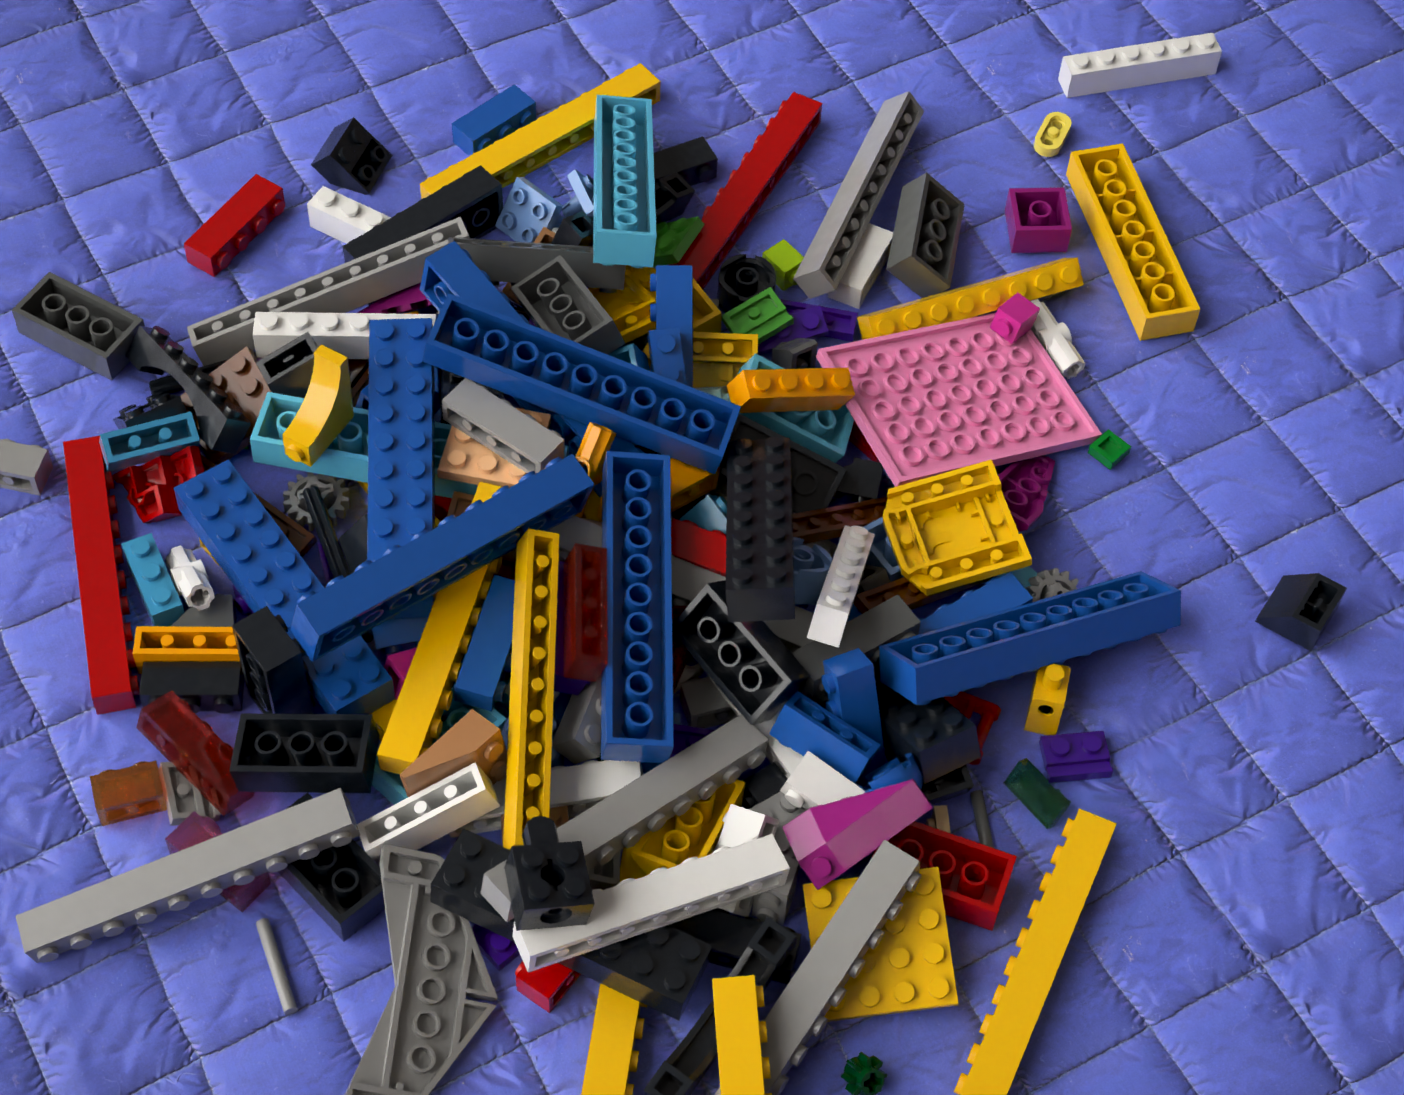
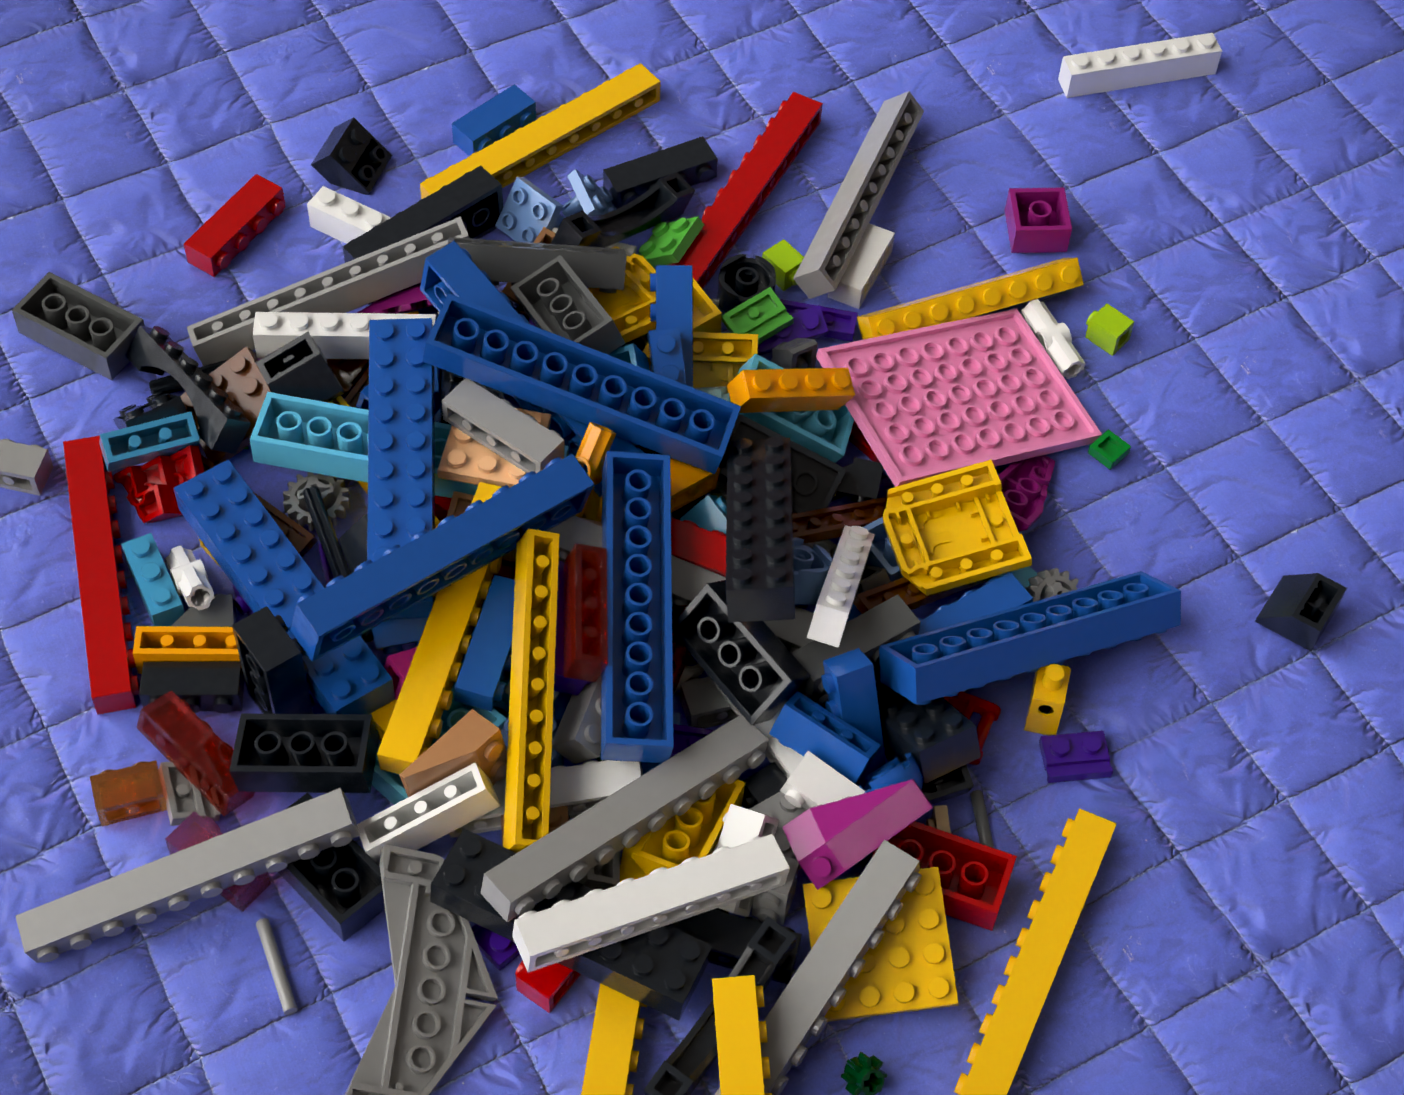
yellow arch [282,344,354,467] -> none
black brick [504,816,595,931] -> none
medium azure brick [593,95,657,268] -> none
dark grey brick [886,172,965,298] -> none
dark pink brick [990,292,1040,344] -> none
clear green hinge [1004,758,1071,829] -> none
light yellow plate [1034,112,1072,157] -> none
yellow brick [1066,143,1201,341] -> none
none -> lime brick [1085,303,1134,356]

